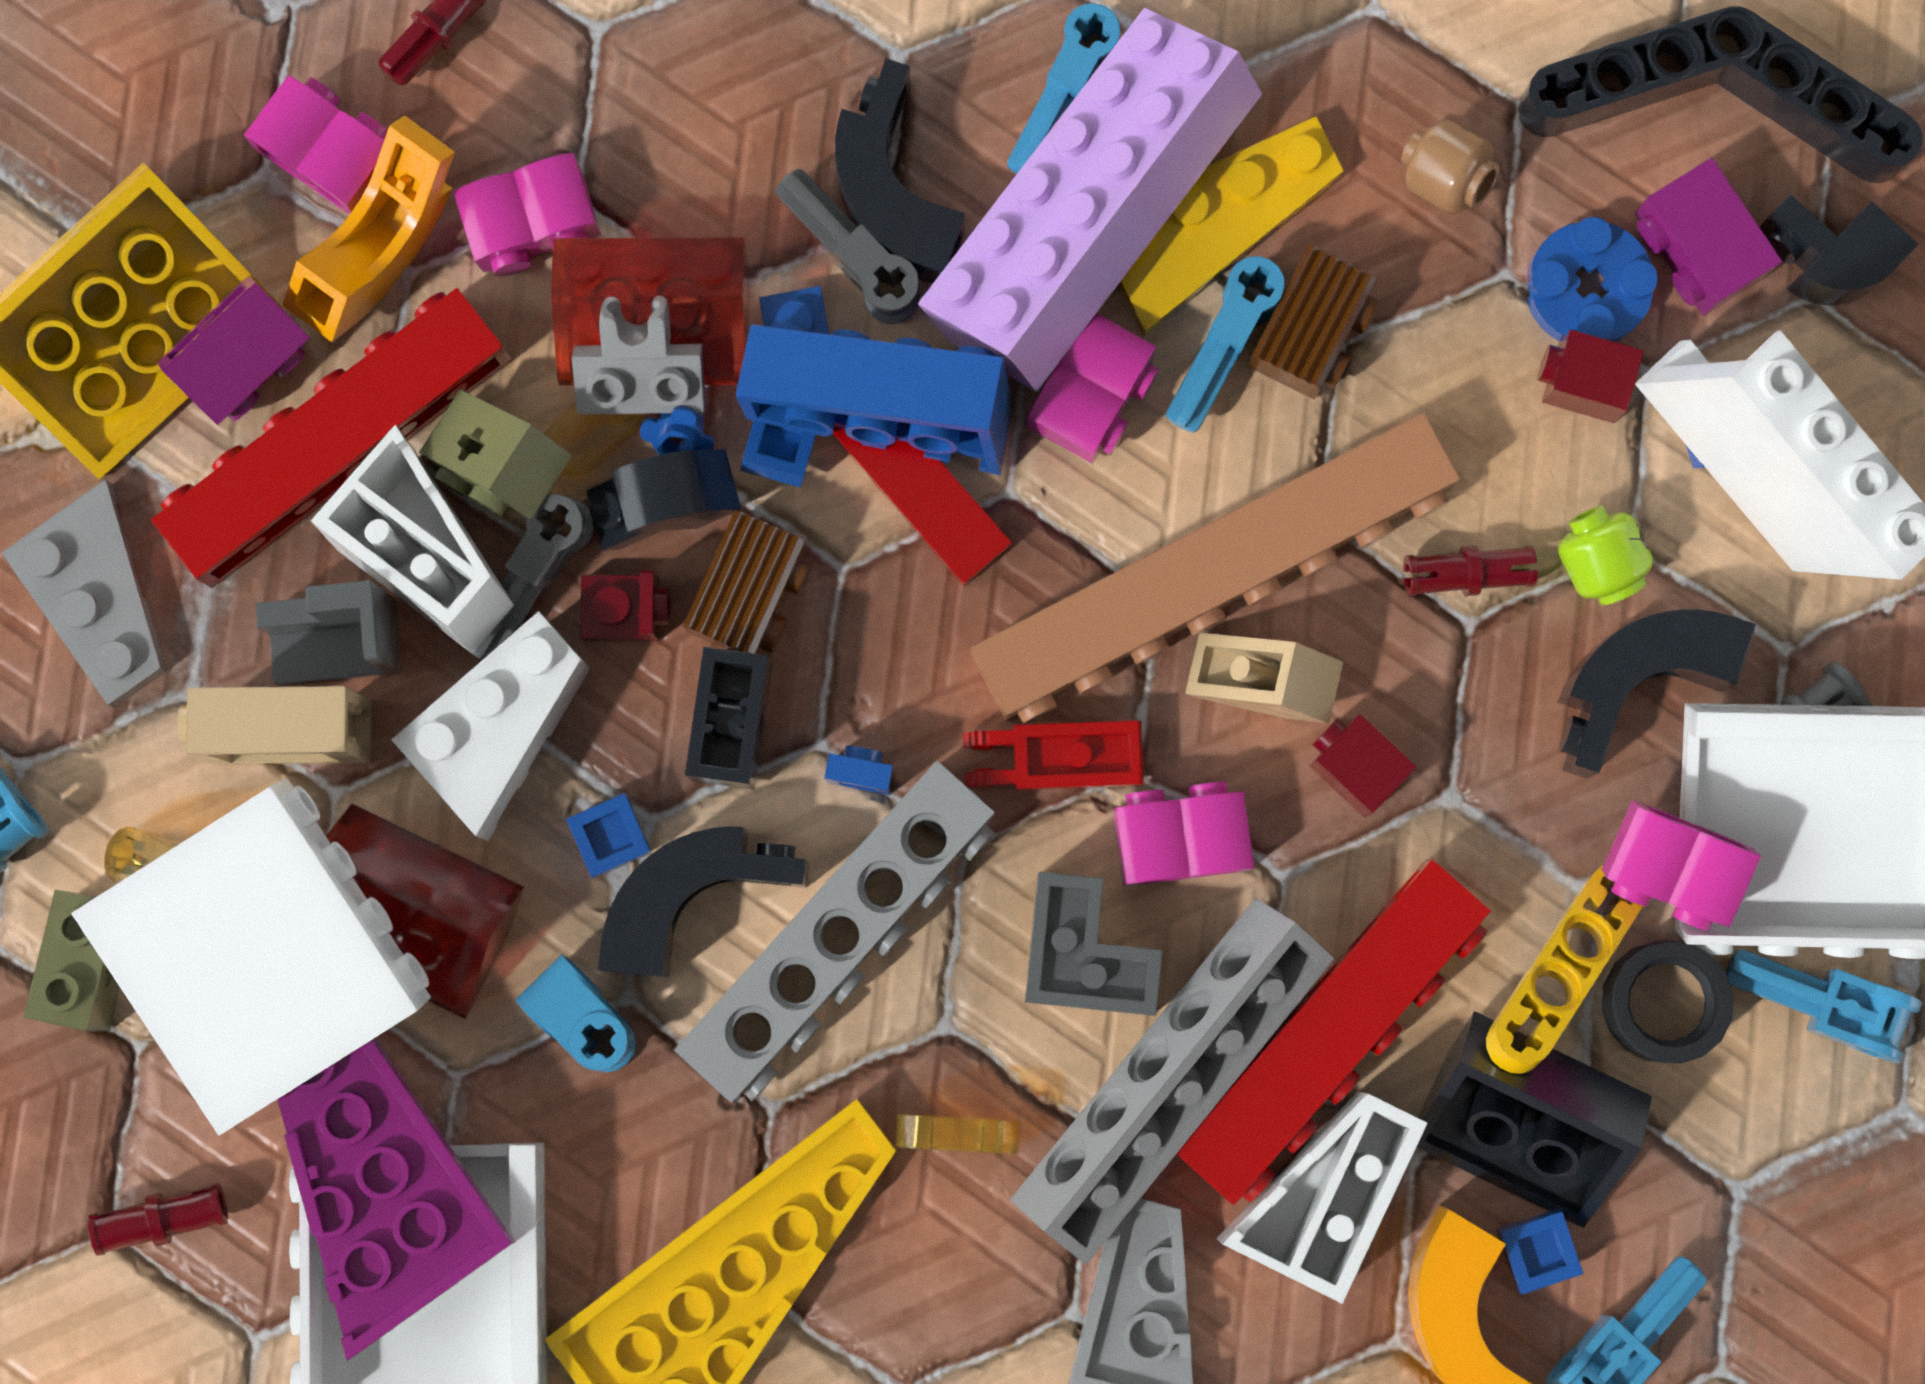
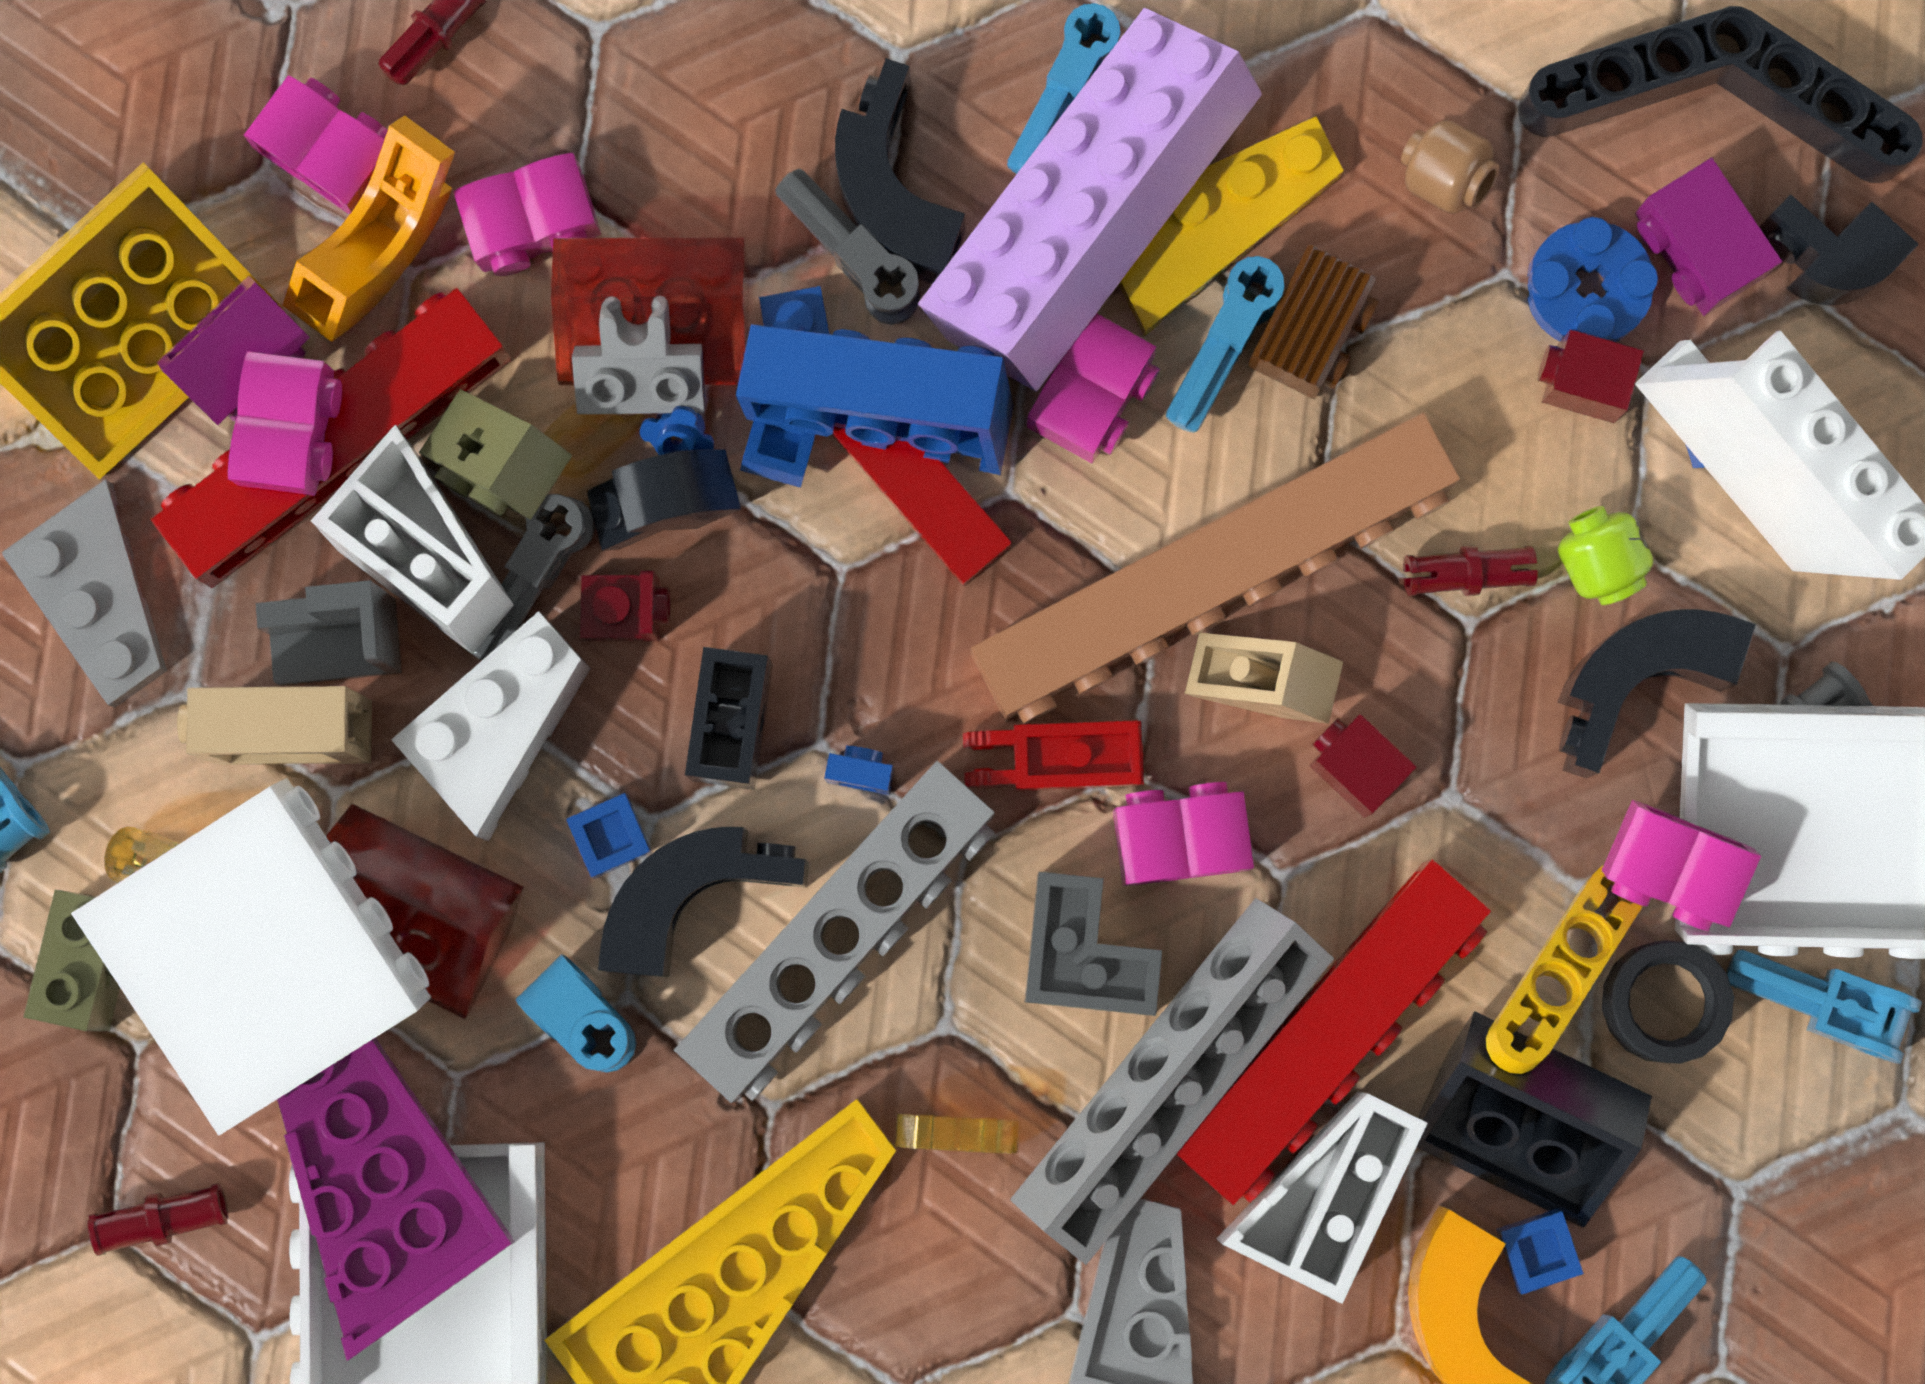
reddish brown brick [683,510,813,654] -> none
none -> dark pink brick [228,352,342,495]

